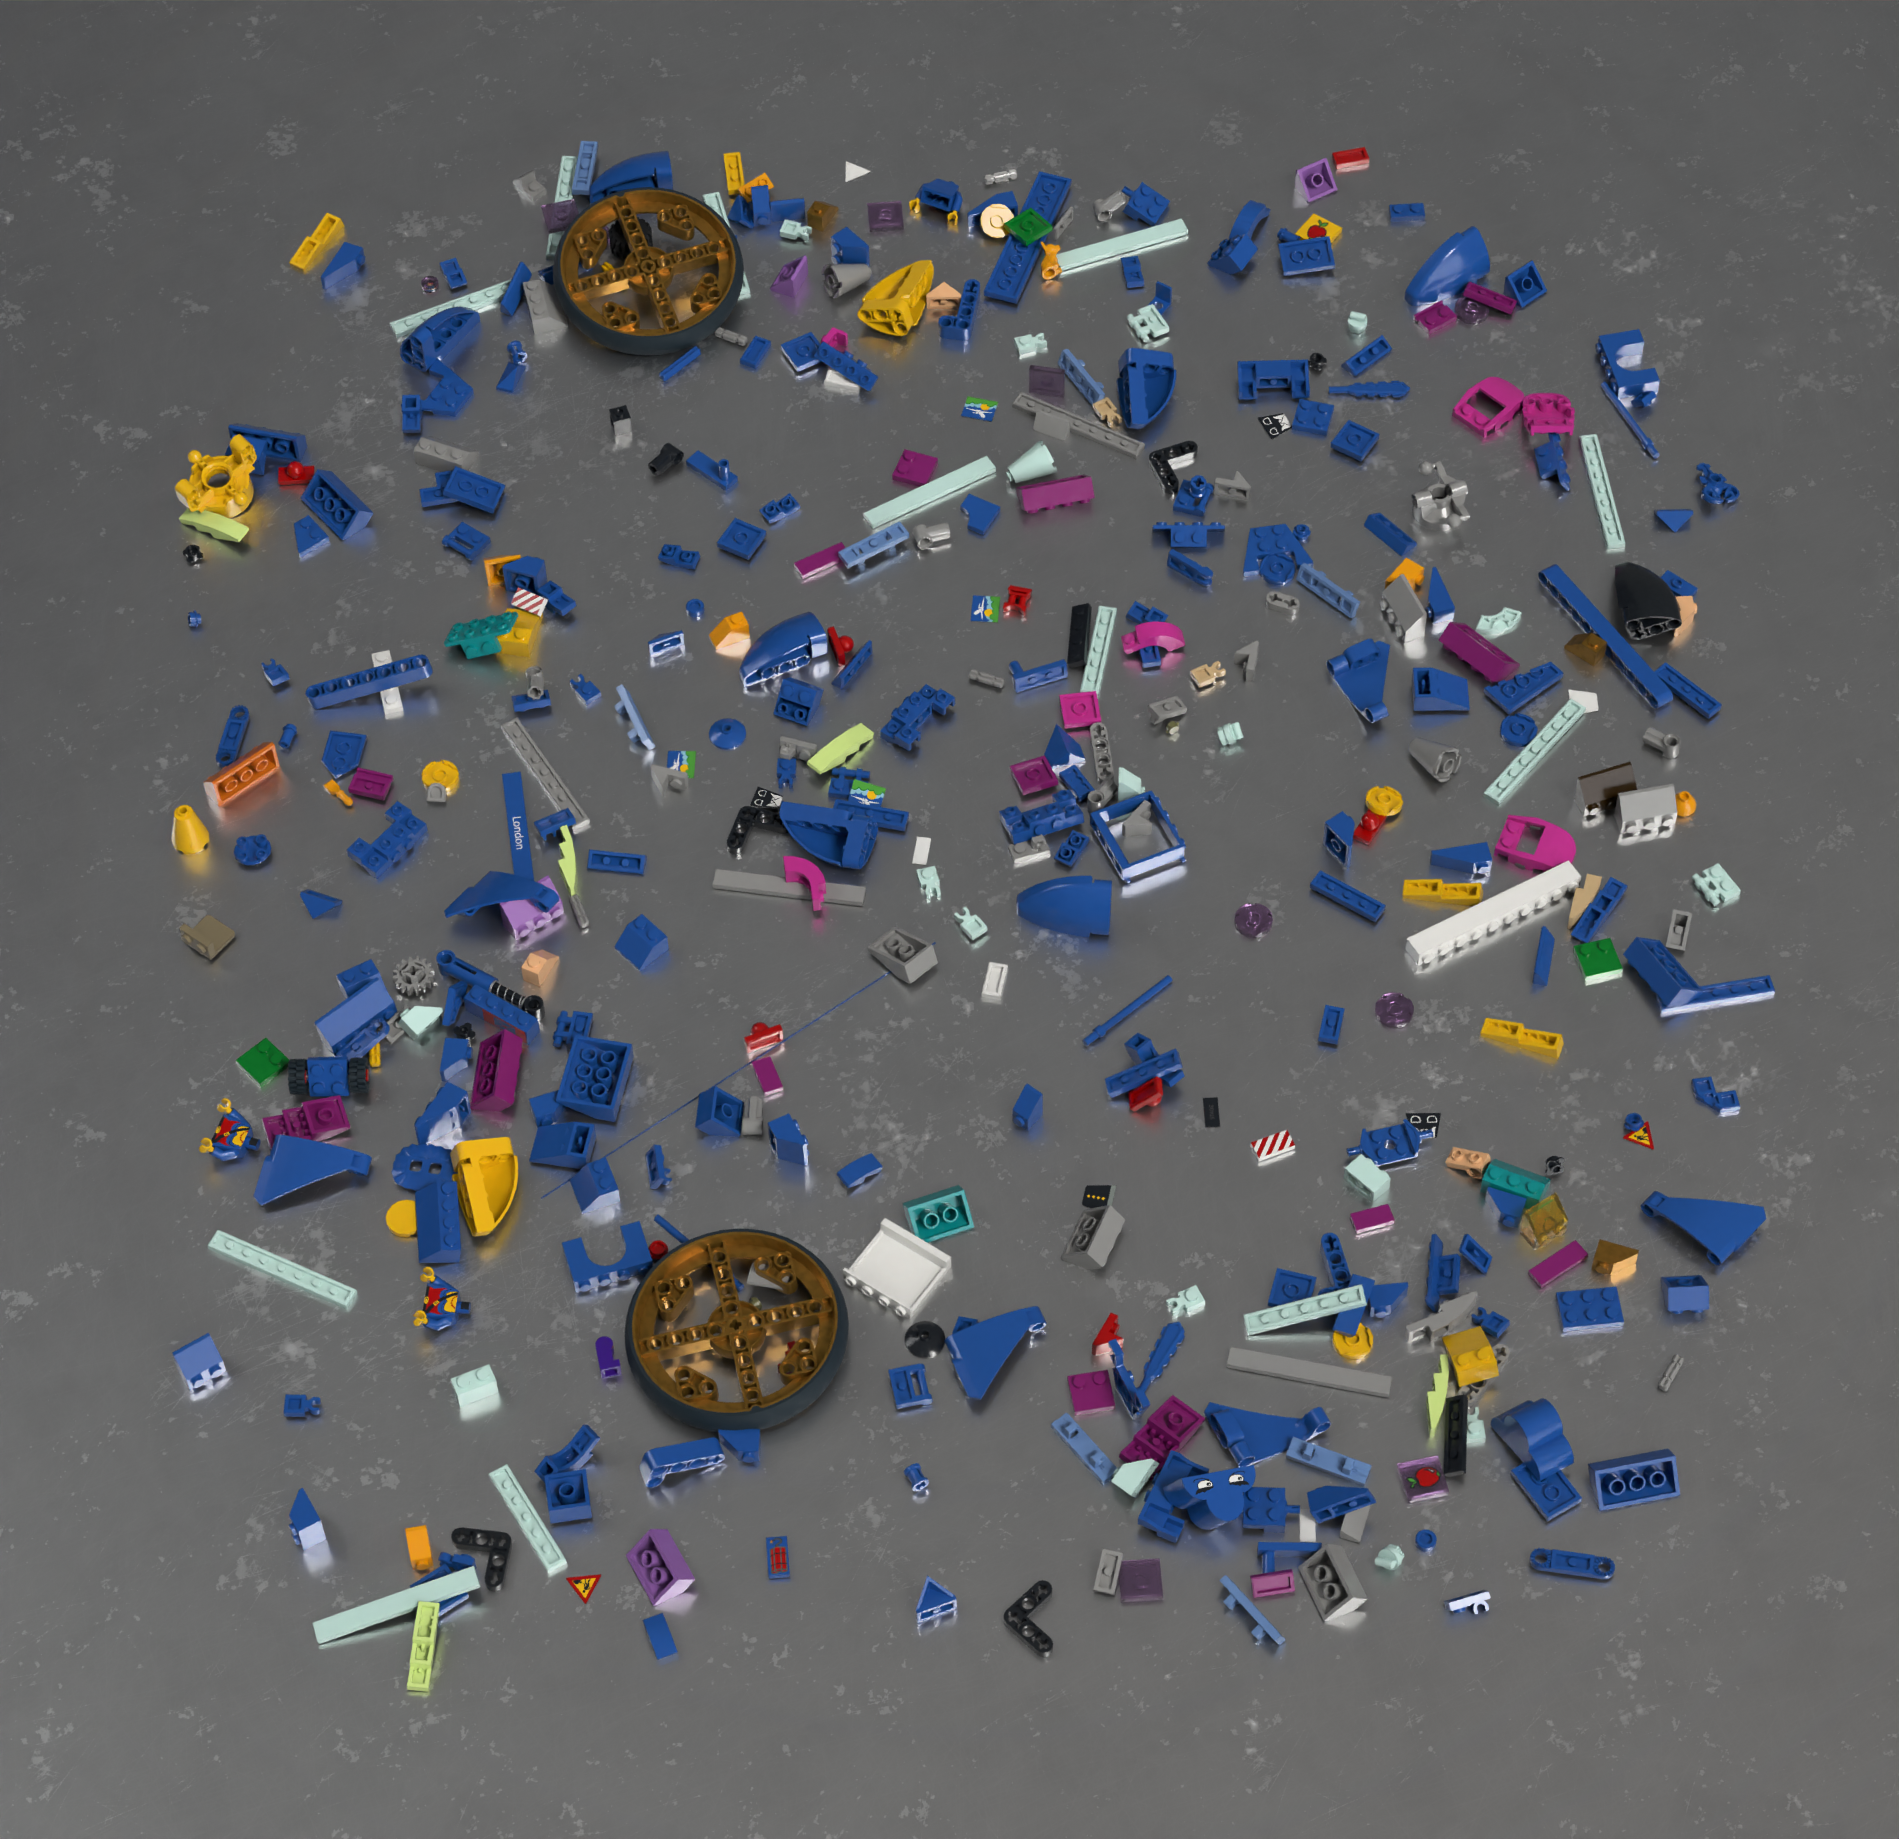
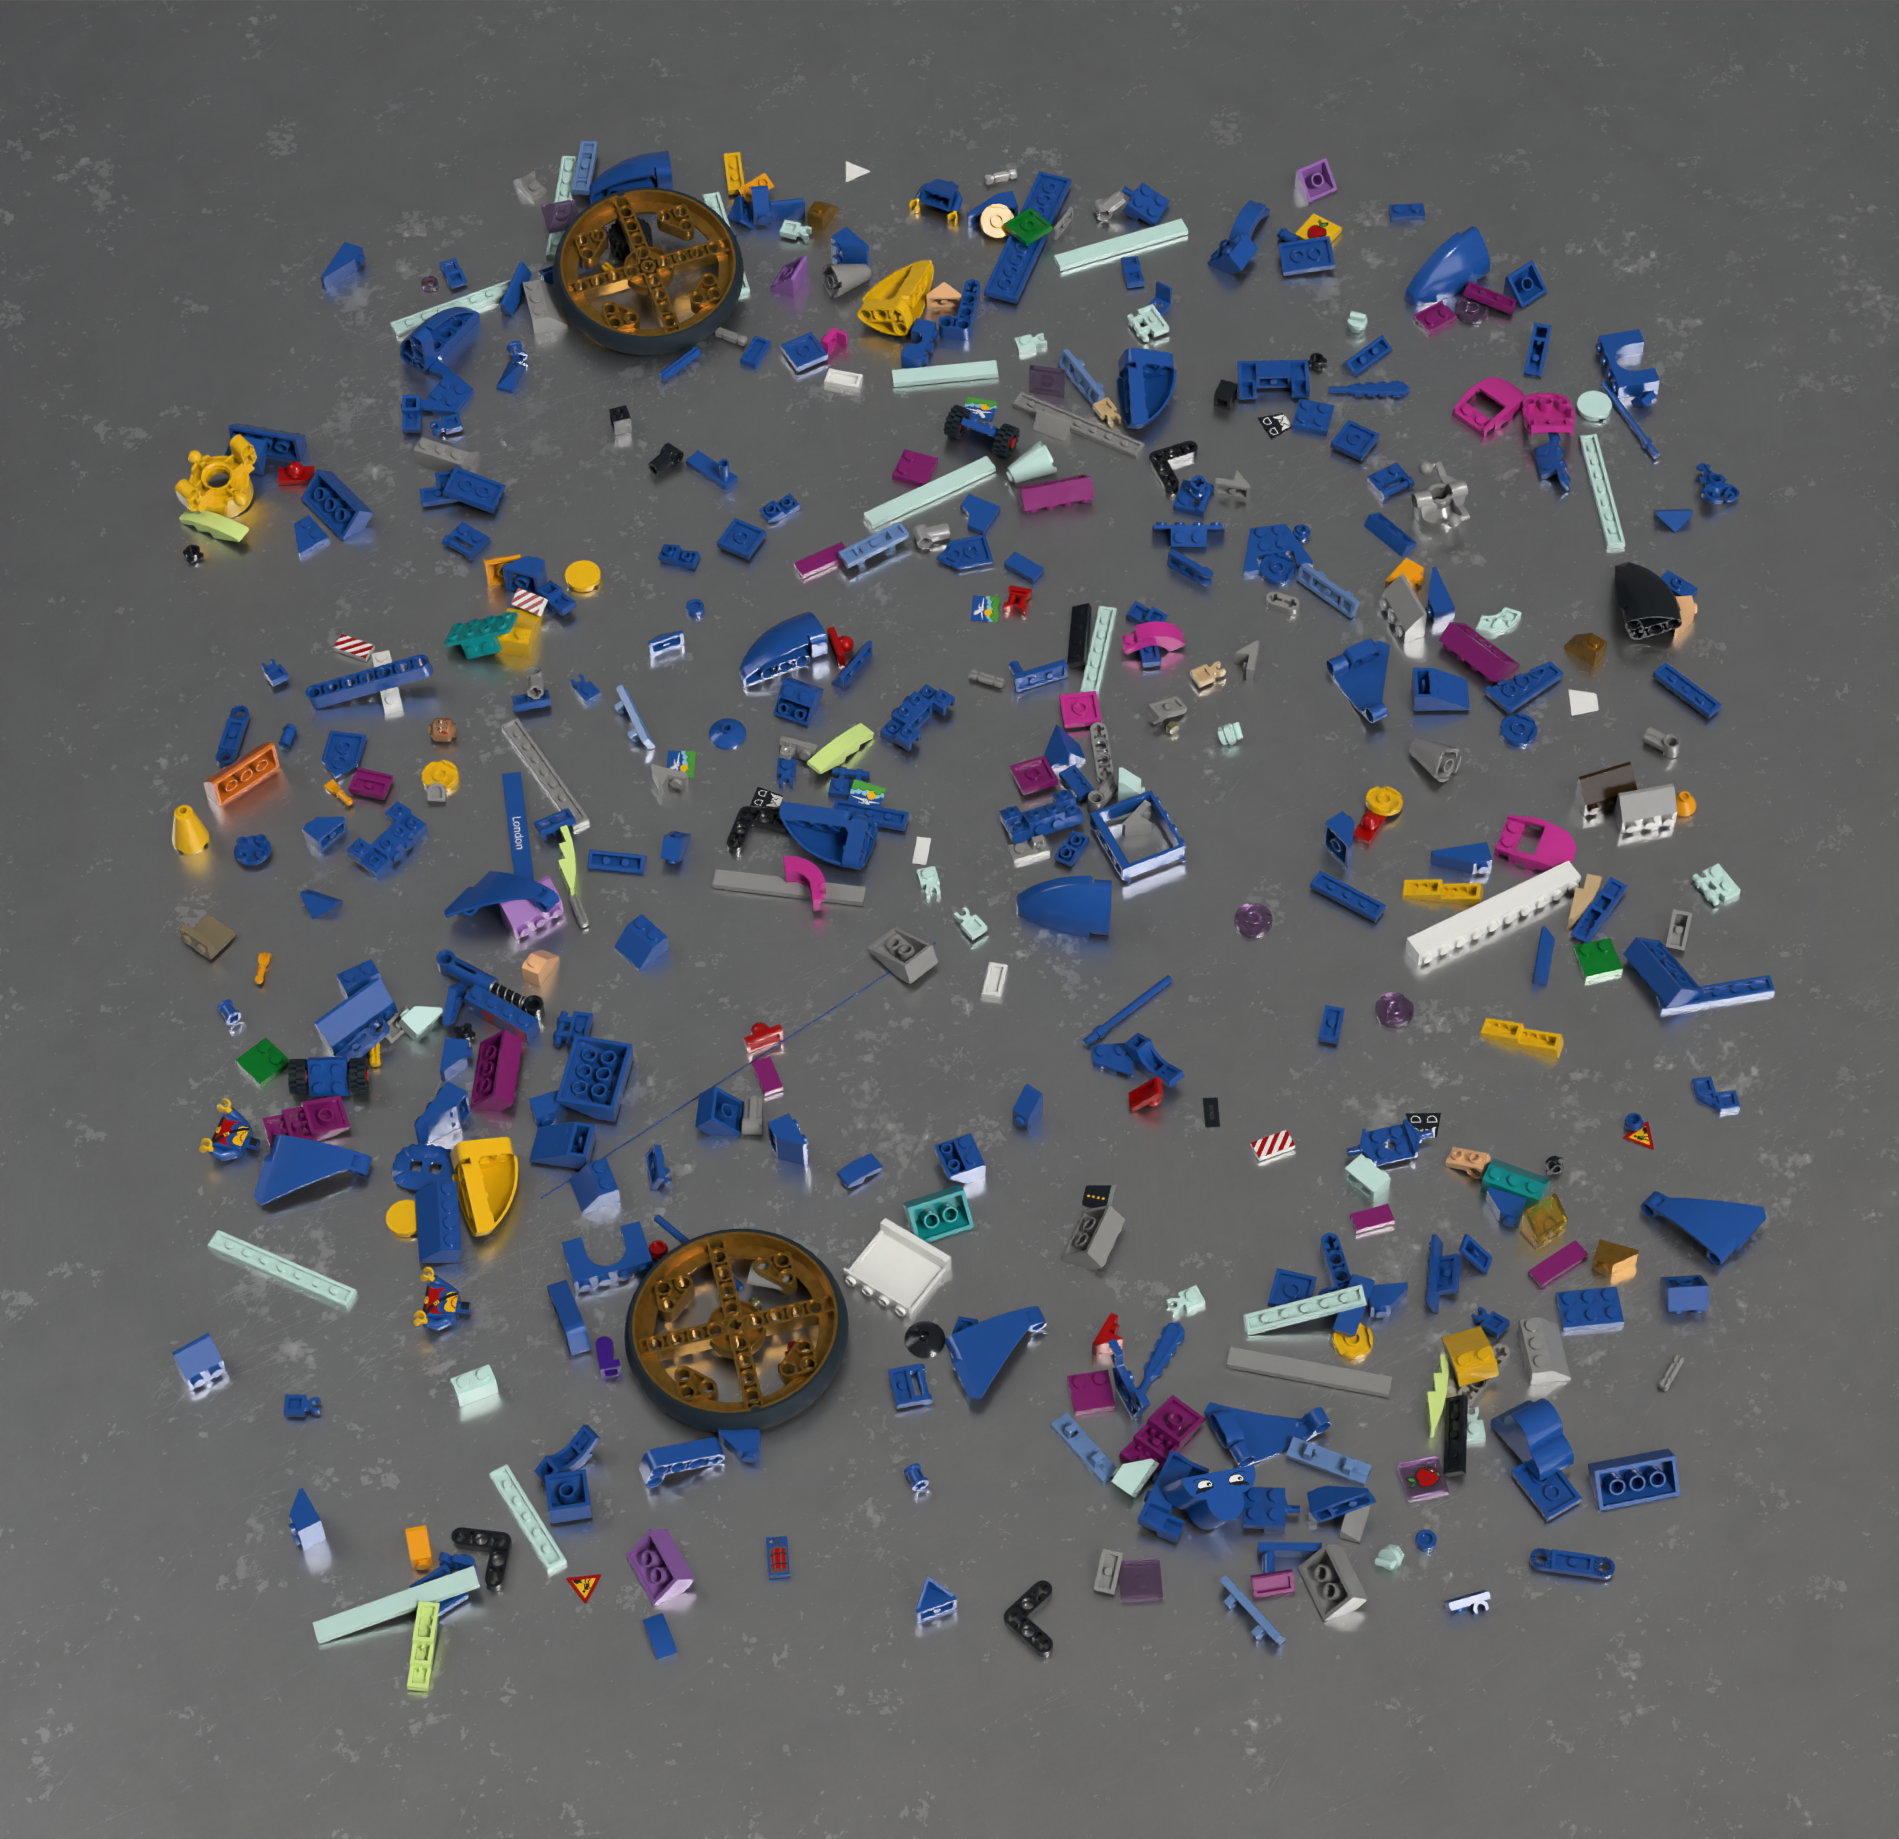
blue plate [188,610,201,628] -> none
yellow slope [289,213,344,271] -> none
light grey gear [392,956,435,996] -> none
light orange slope [709,611,750,650] -> none
blue bracket [814,342,878,391] -> none
clear purple tile [867,201,904,232] -> none
light orange animal [1041,241,1062,280] -> none
blue plate [1105,1048,1183,1098] -> none
white sticker [1299,1509,1316,1542] -> none
red tile [1332,147,1369,169] -> none
light grey slope [1405,1291,1477,1342] -> none
light aqua tile [1483,699,1586,806] -> none
blue beam [1538,564,1673,709] -> none
none -> blue bush [217,999,242,1025]
none -> light orange piece [254,952,272,984]
none -> blue slope [302,817,348,852]
none -> tile [333,634,375,662]
none -> medium nougat head [428,718,456,742]
none -> blue plate [430,413,463,436]
none -> blue beam [547,1280,591,1356]
none -> yellow tile [565,560,601,592]
none -> blue slope [660,831,692,864]
none -> light aqua tile [892,360,998,387]
none -> blue arch [901,318,939,369]
none -> blue slope [934,1133,986,1183]
none -> blue tile [937,534,994,570]
none -> black plate [944,405,1020,458]
none -> blue tile [1004,552,1044,583]
none -> blue wing [1091,1043,1134,1078]
none -> black brick [1213,379,1238,411]
none -> blue plate [1367,463,1415,500]
none -> light grey slope [1517,1317,1571,1385]
none -> blue slope [1524,322,1552,377]
none -> light aqua tile [1576,391,1612,421]

